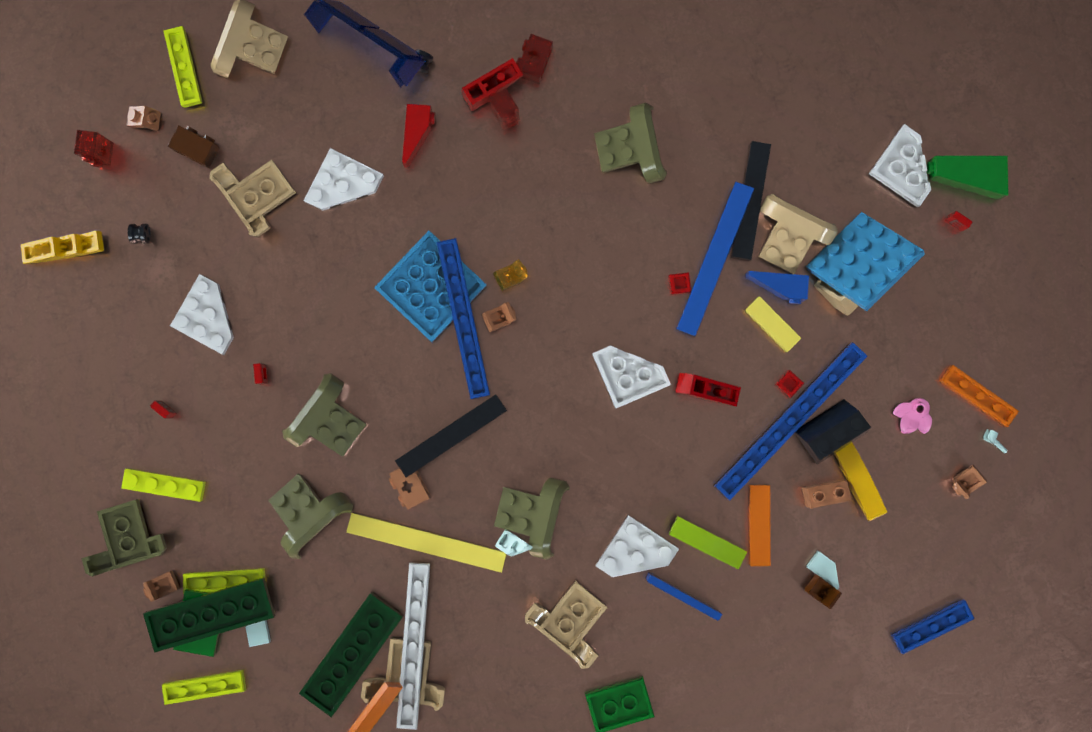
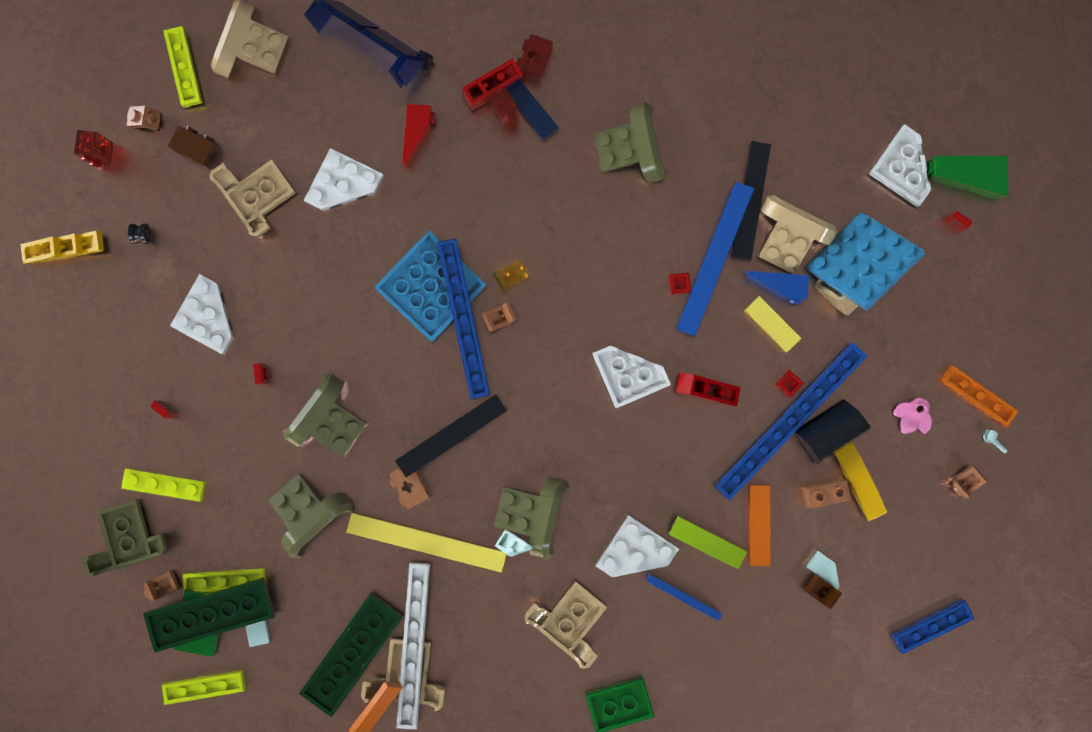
none -> dark blue tile [503,79,559,141]

